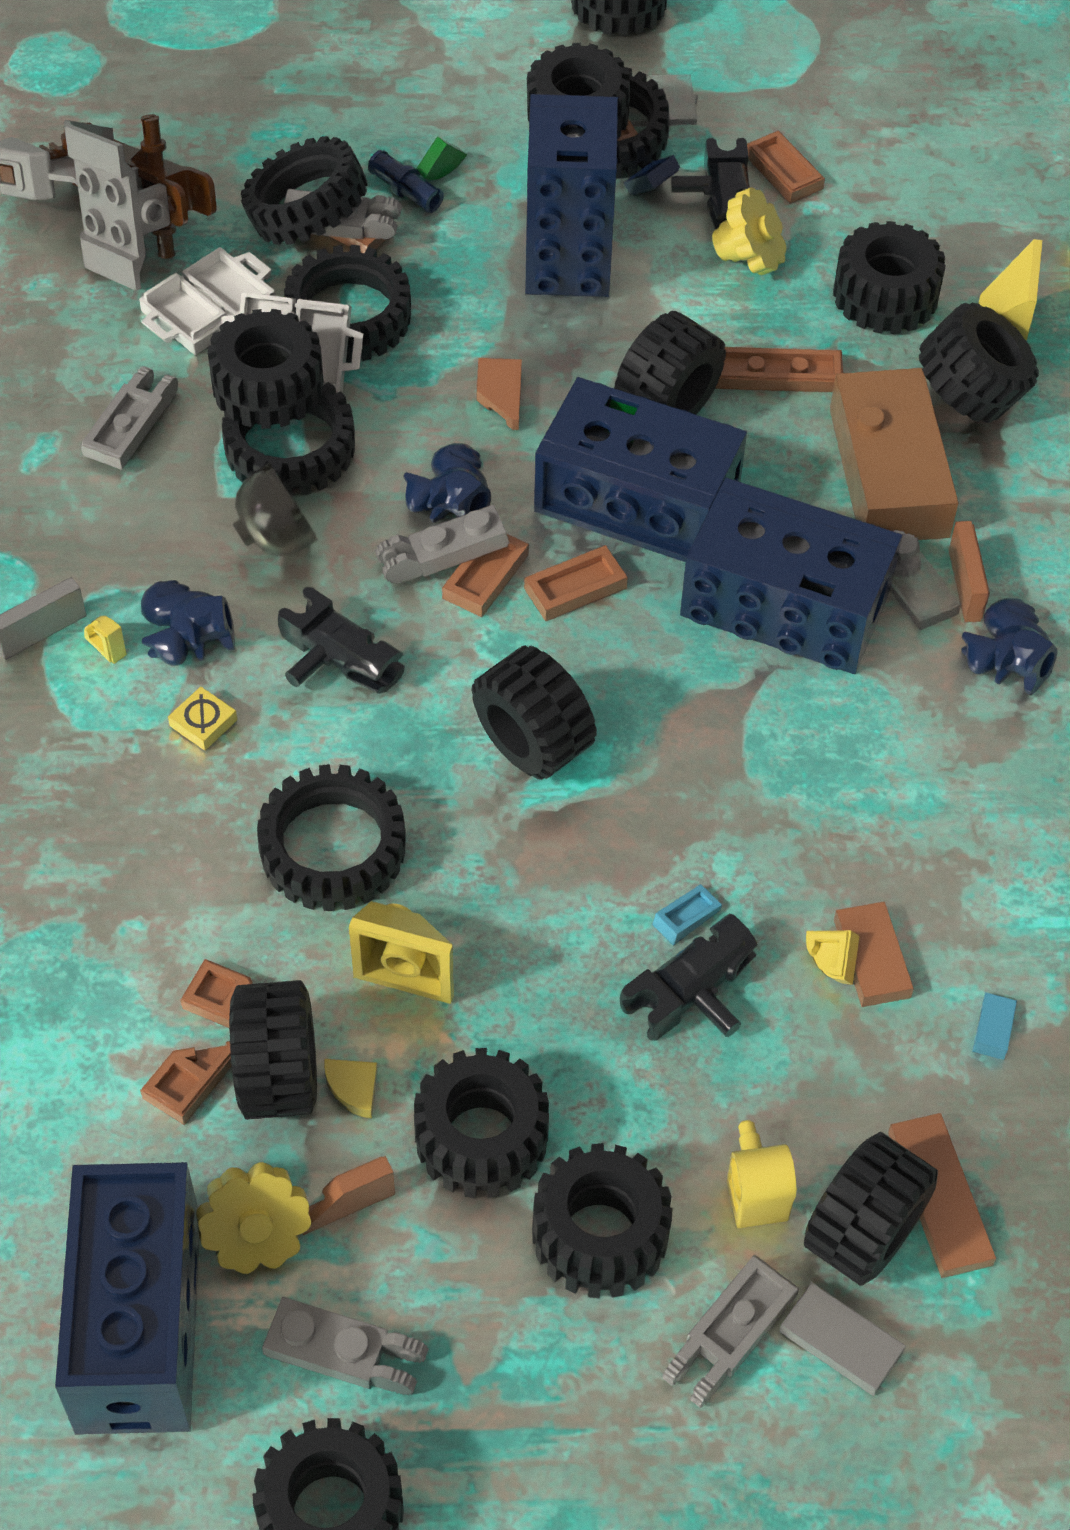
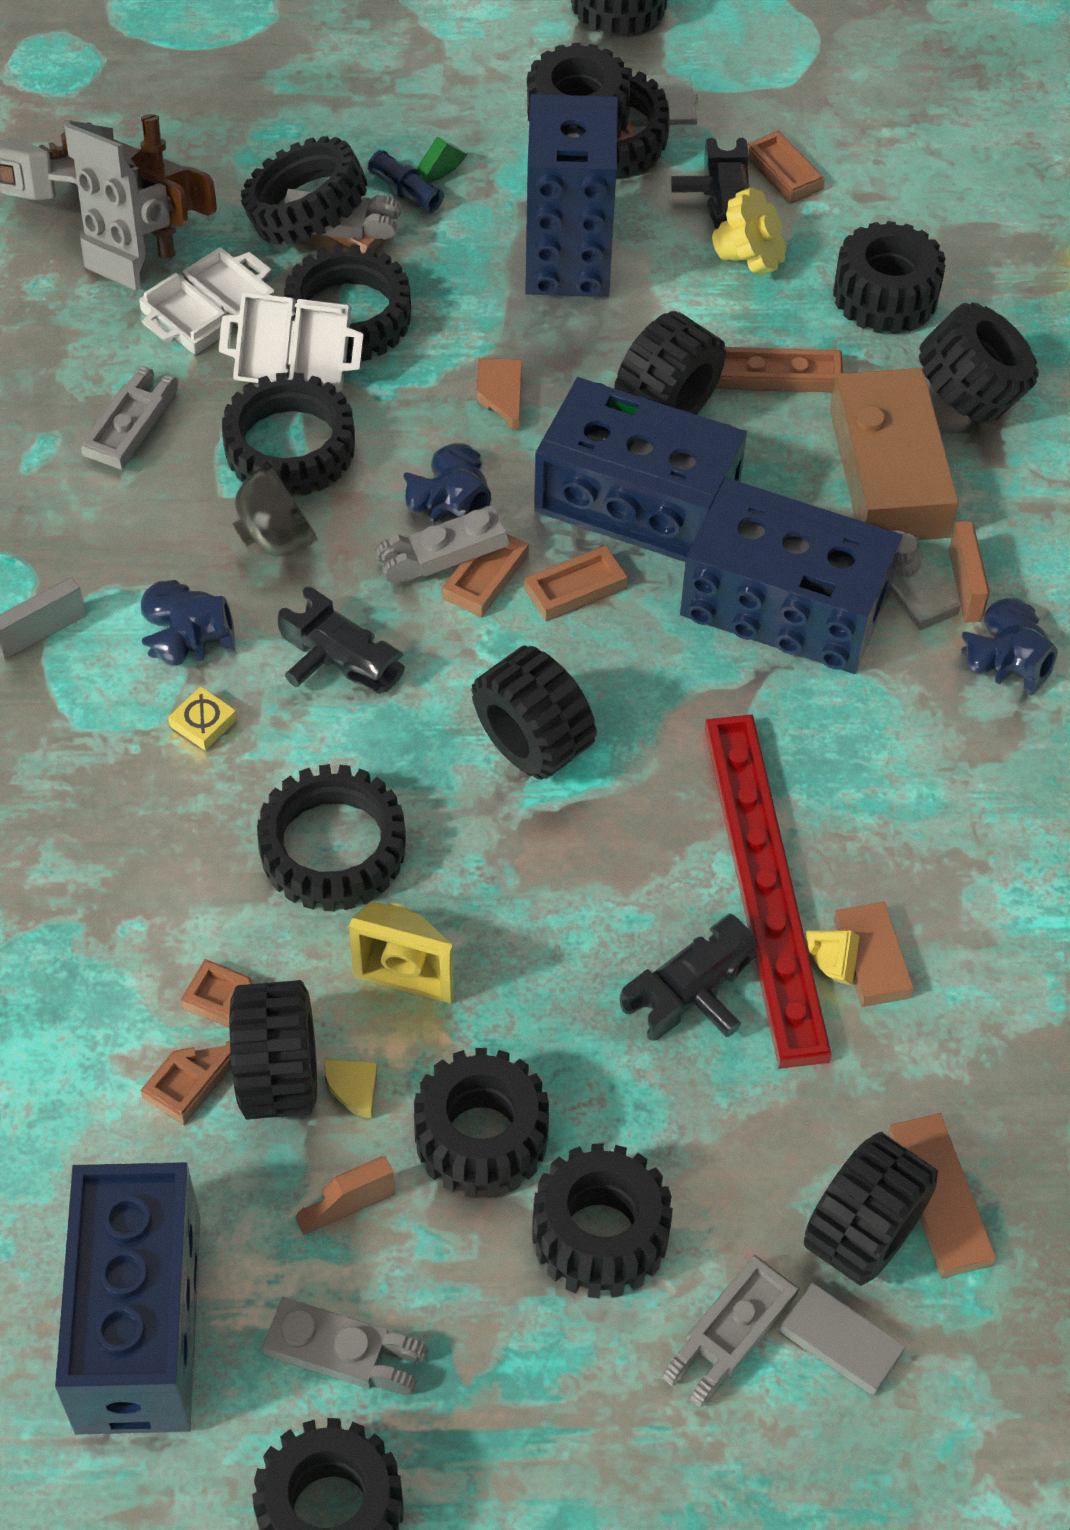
light yellow tile [84,616,127,664] -> none
light yellow plant [196,1162,311,1274] -> none
black tyre [208,309,324,429] -> none
dark blue tile [624,155,680,195] -> none
medium azure piece [652,884,722,946] -> none
light yellow piece [726,1120,797,1228] -> none
medium azure piece [972,992,1017,1060] -> none
light yellow slope [978,239,1043,341] -> none
none -> red tile [705,714,832,1069]

